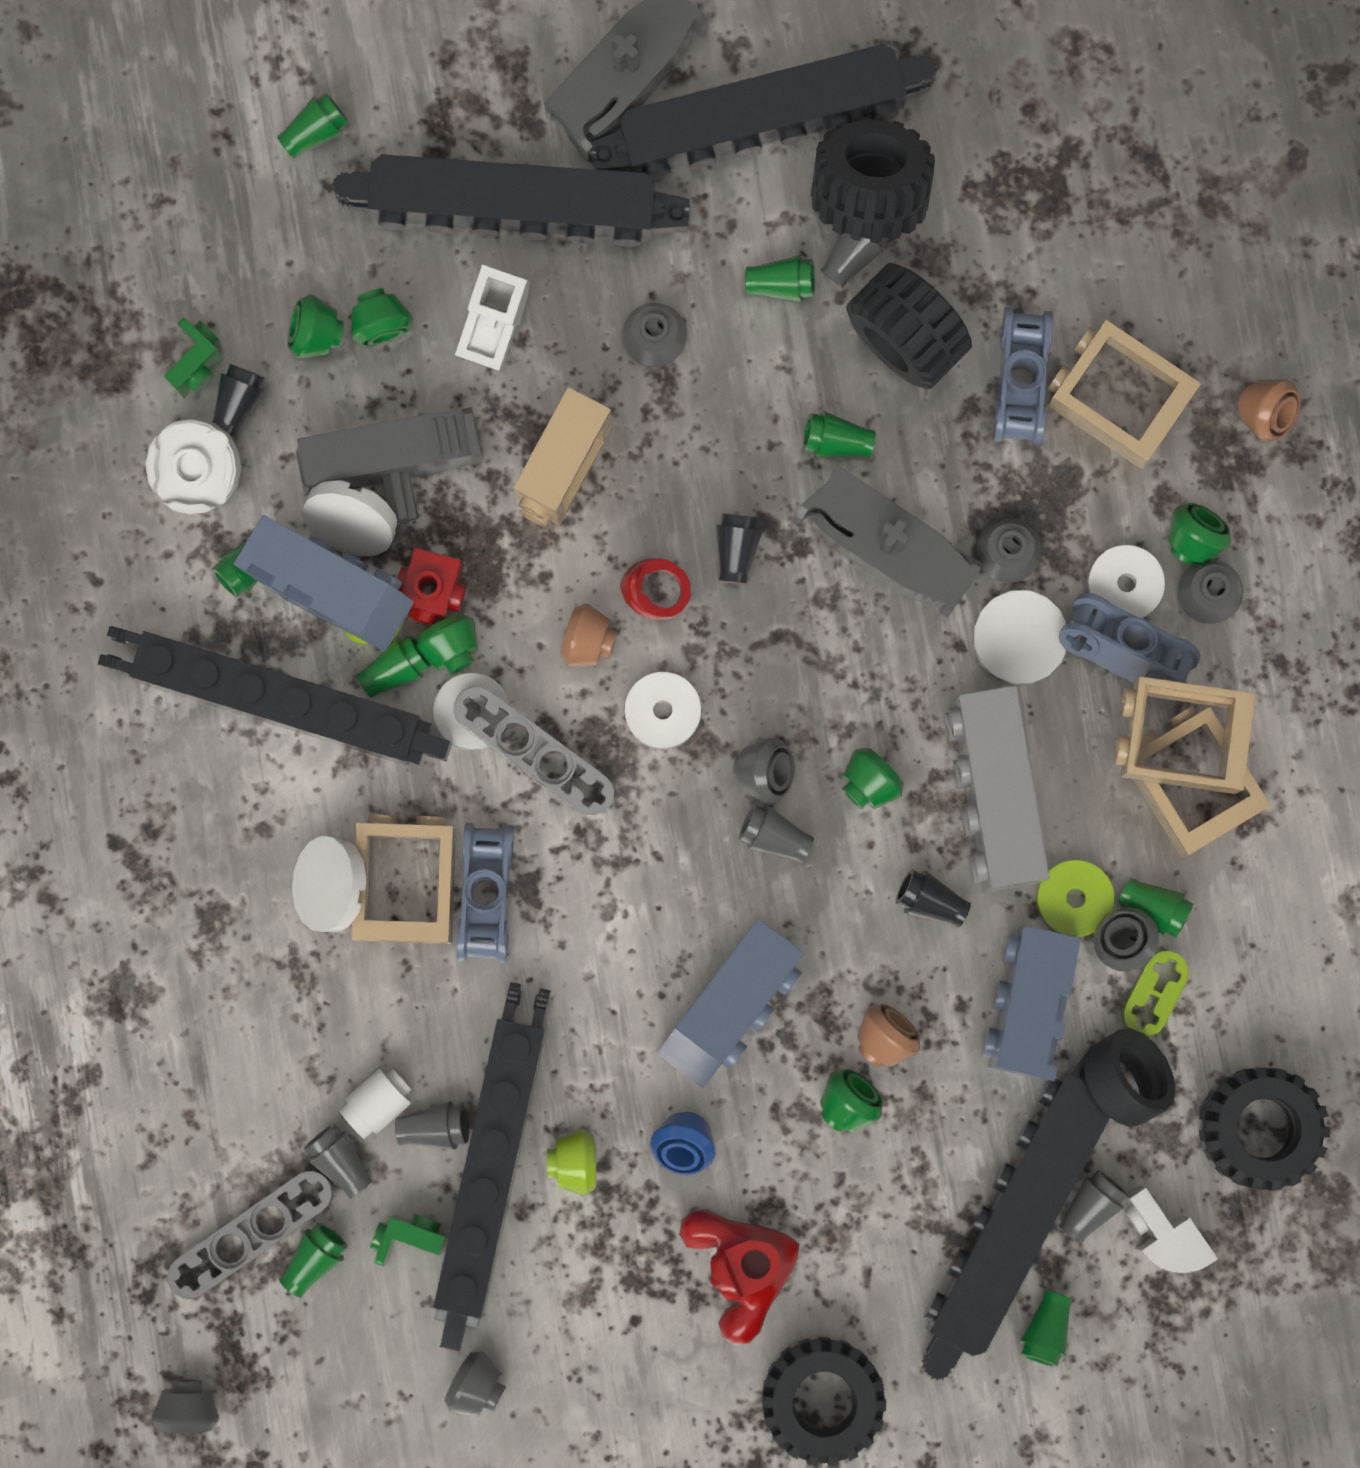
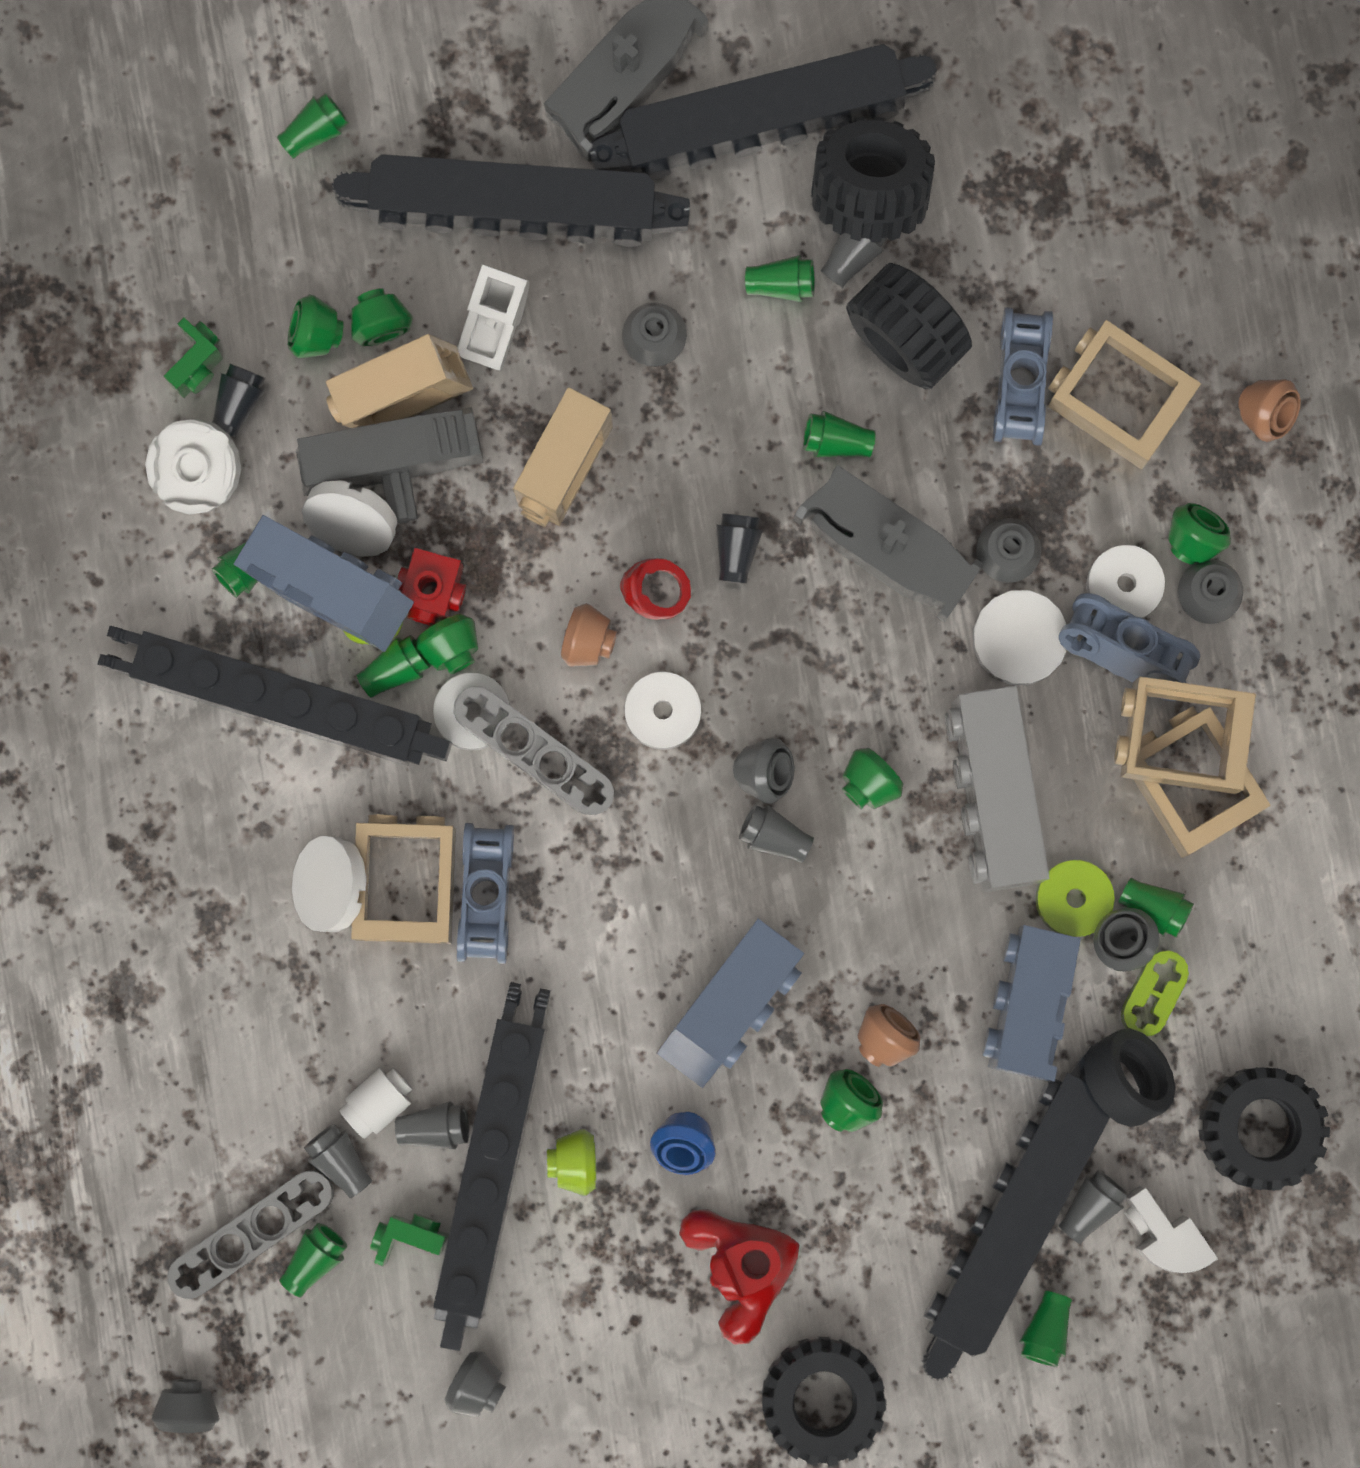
black cone [896,869,971,928] -> none
none -> tan window [325,334,473,428]

